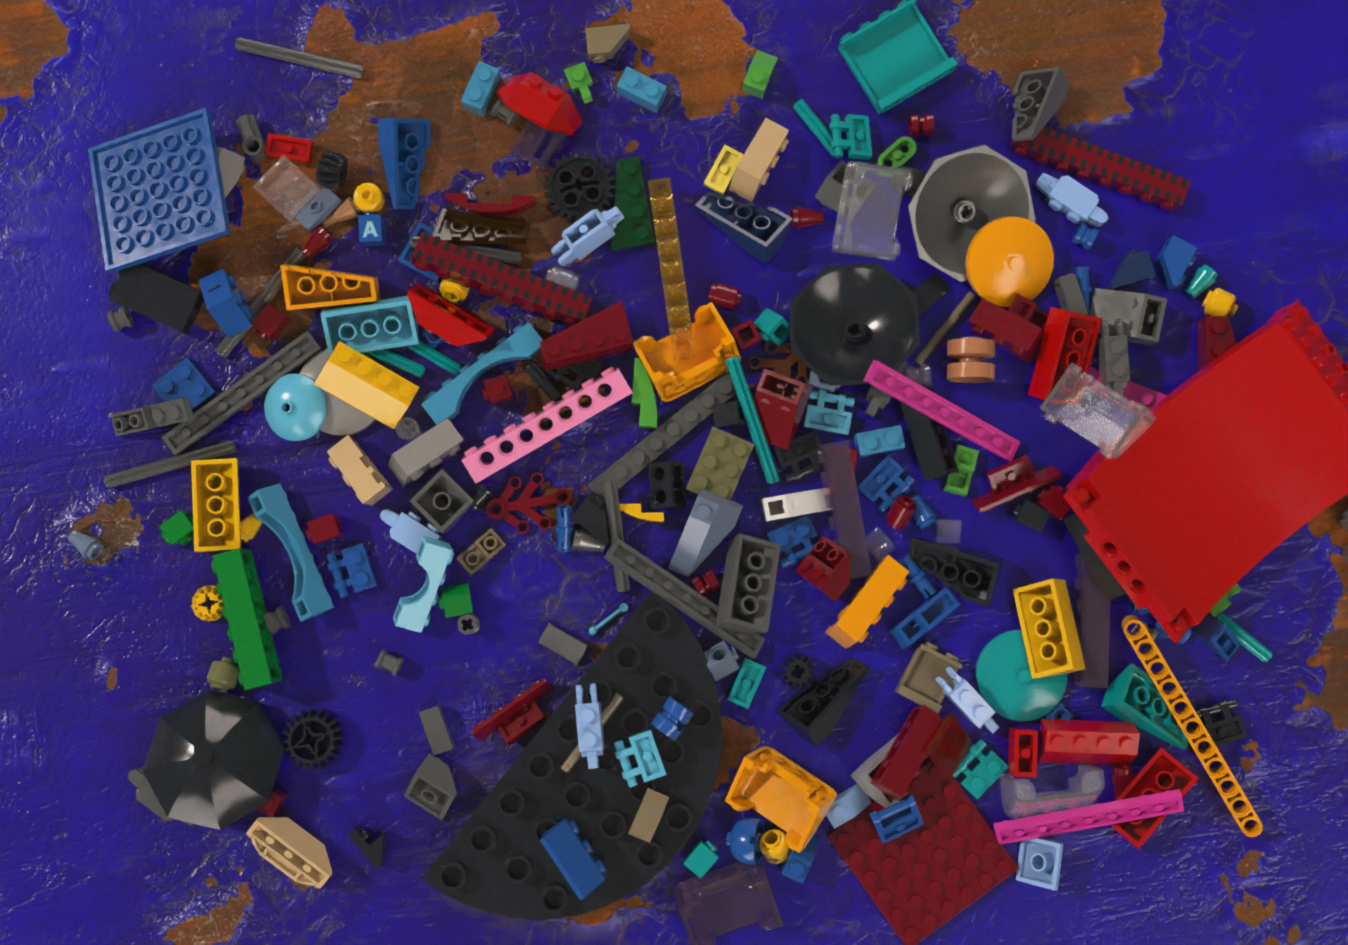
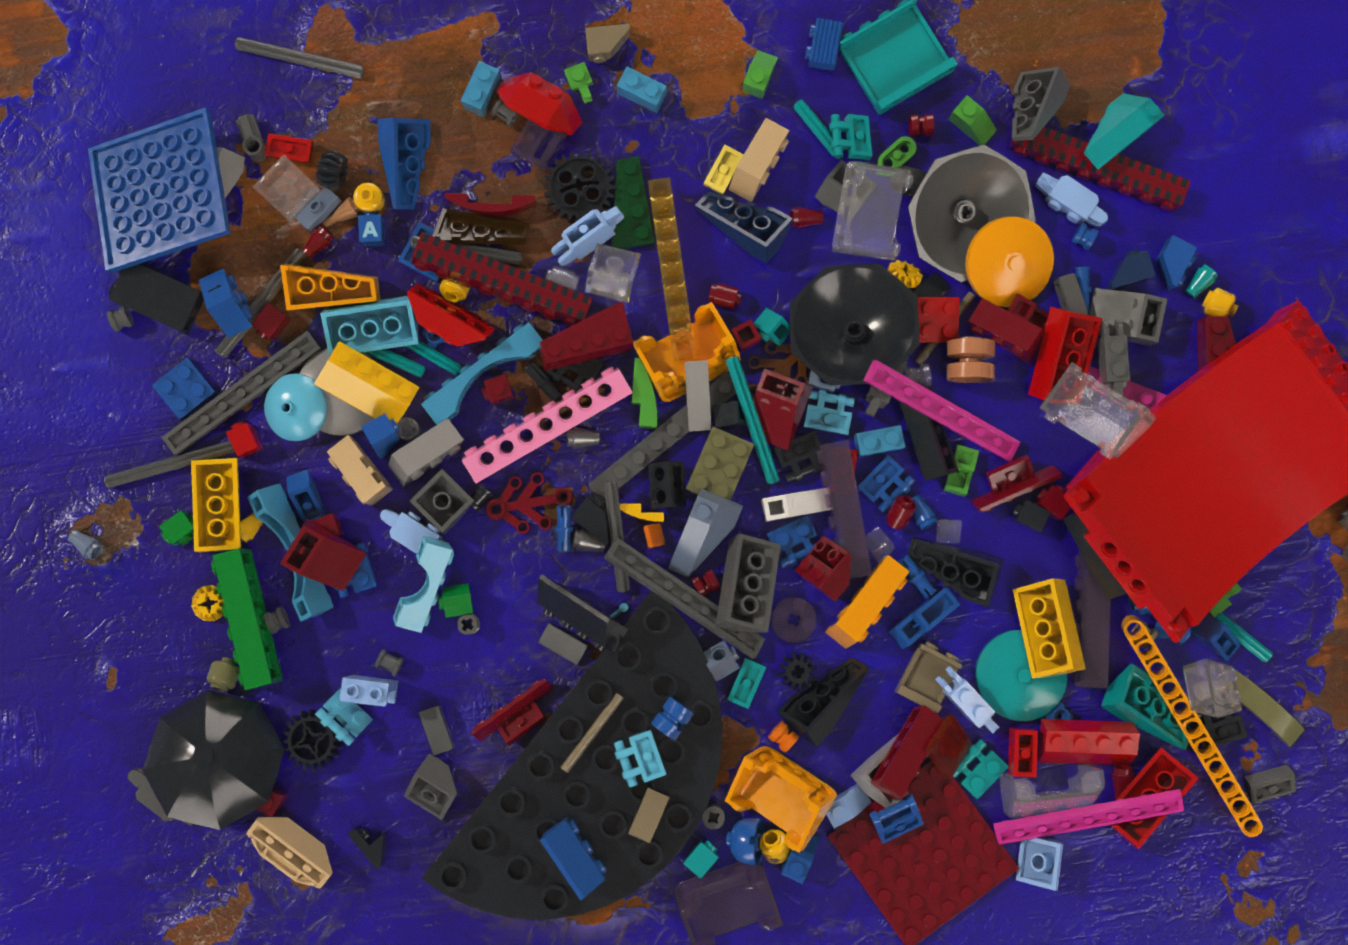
dark grey slope [110,397,194,436] -> none
dark tan slope [456,528,506,577] -> none
light blue hinge [575,683,605,769] -> none
none -> red brick [226,421,264,458]
none -> dark red slope [280,518,367,591]
none -> blue slope [286,470,326,522]
none -> medium azure plate [315,688,373,746]
none -> light blue panel [340,675,399,707]
none -> blue slope [361,413,400,459]
none -> black slope [537,574,628,652]
none -> flat silver cone [567,427,600,449]
none -> clear brick [585,243,641,302]
none -> orange slope [643,523,665,549]
none -> light grey slope [684,360,711,432]
none -> dark grey wheel [702,804,725,829]
none -> orange wheel [768,721,799,753]
none -> clear purple plate [771,597,816,643]
none -> blue brick [805,18,843,71]
none -> yellow gear [887,260,923,288]
none -> red plate [917,297,960,342]
none -> bright green slope [948,95,997,146]
none -> teal wedge [1083,93,1165,170]
none -> clear brick [1183,659,1242,718]
none -> olive slope [1219,669,1304,747]
none -> dark grey slope [1244,765,1296,804]

